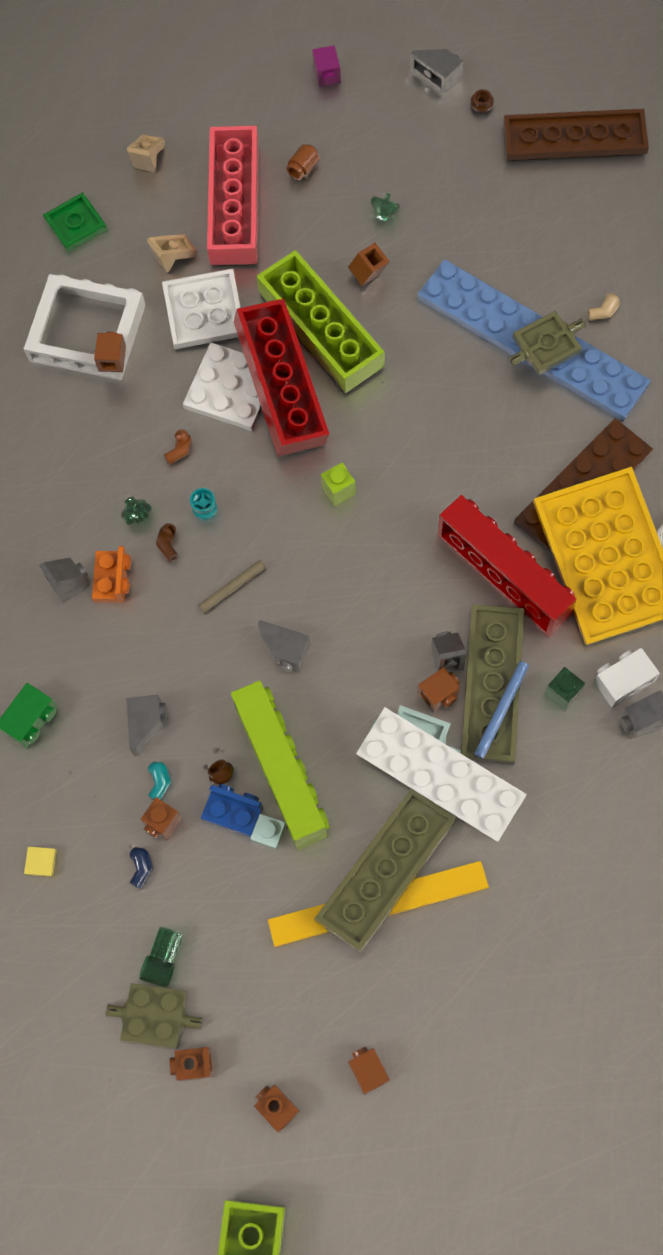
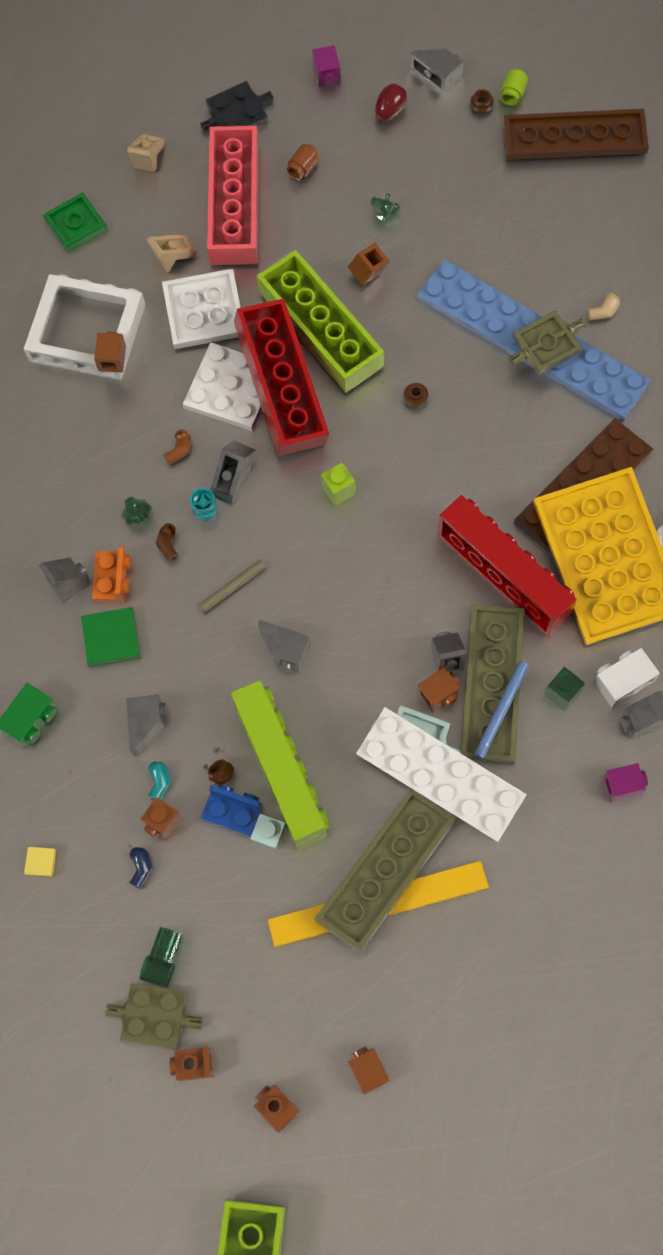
none -> green tile [81,607,140,667]
none -> black plate [200,81,274,132]
none -> flat silver slope [210,440,256,503]
none -> dark red animal [375,84,407,122]
none -> reddish brown plate [404,383,428,407]
none -> lime brick [500,69,529,106]
none -> magenta brick [603,763,648,802]

